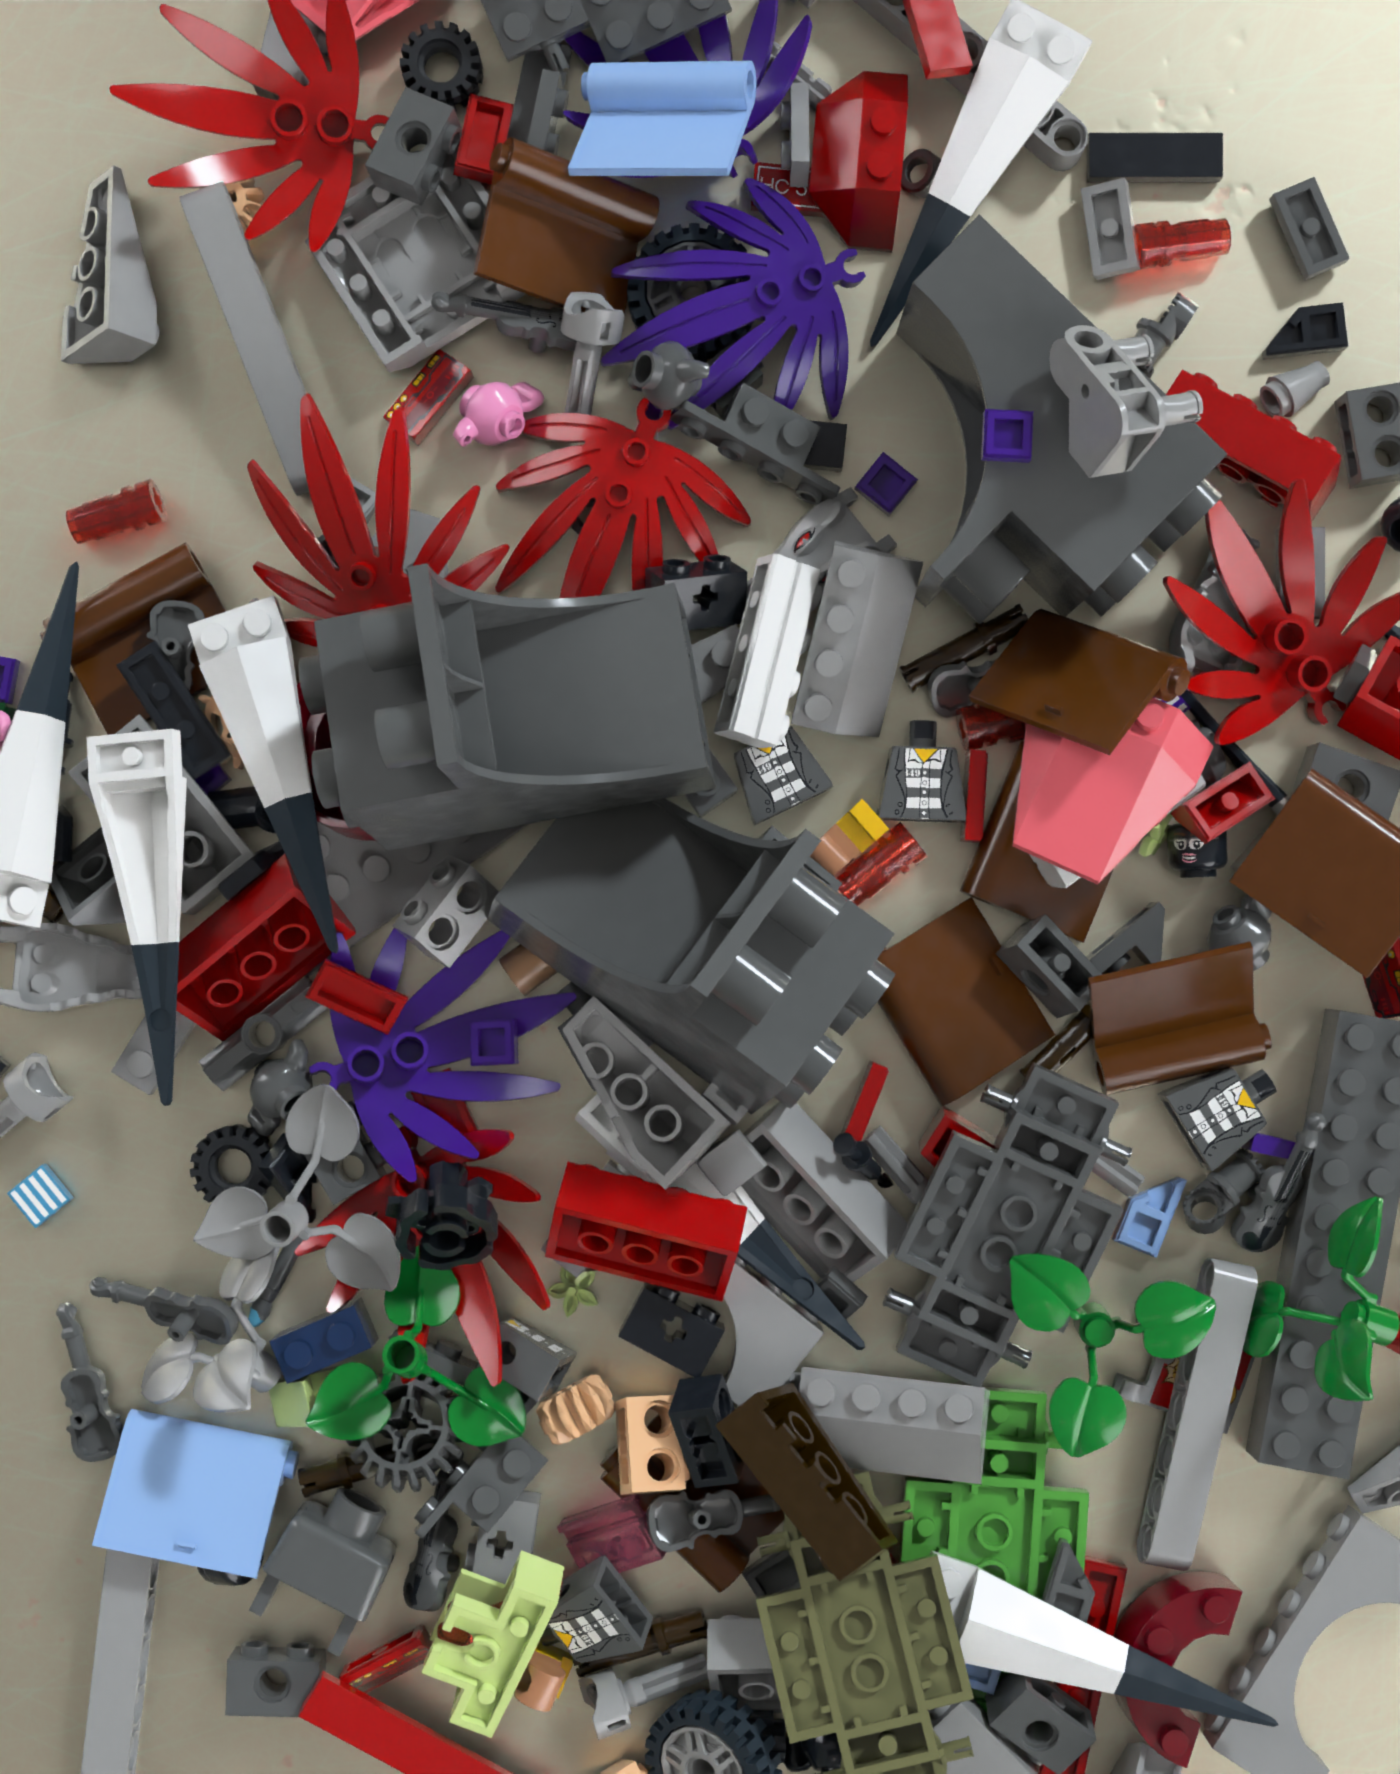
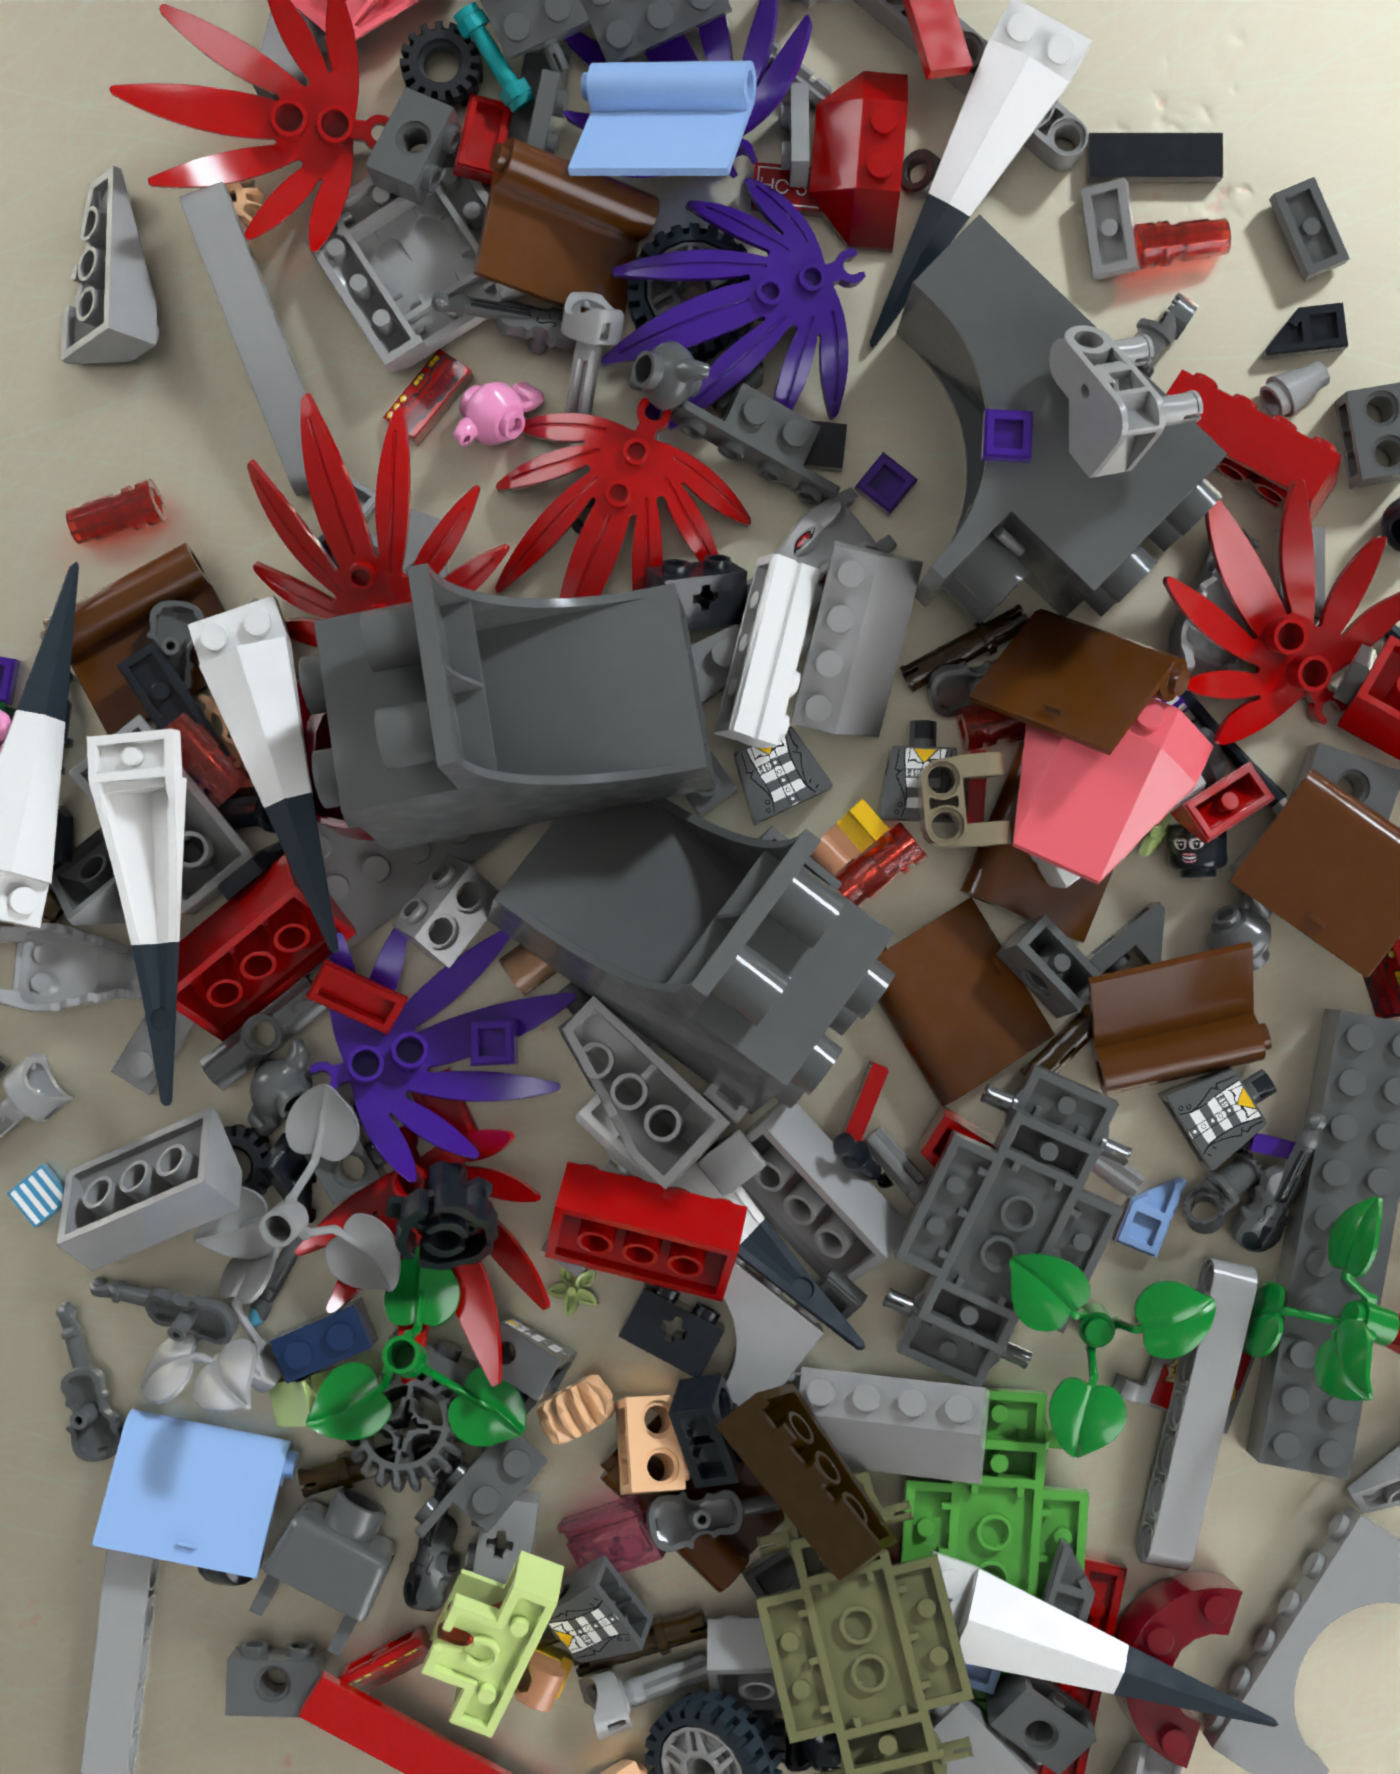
none -> light grey slope [56,1107,243,1271]
none -> clear red axle [165,712,250,807]
none -> teal bar [453,2,535,114]
none -> dark tan piece [917,752,1012,848]
none -> dark grey piece [993,526,1025,556]

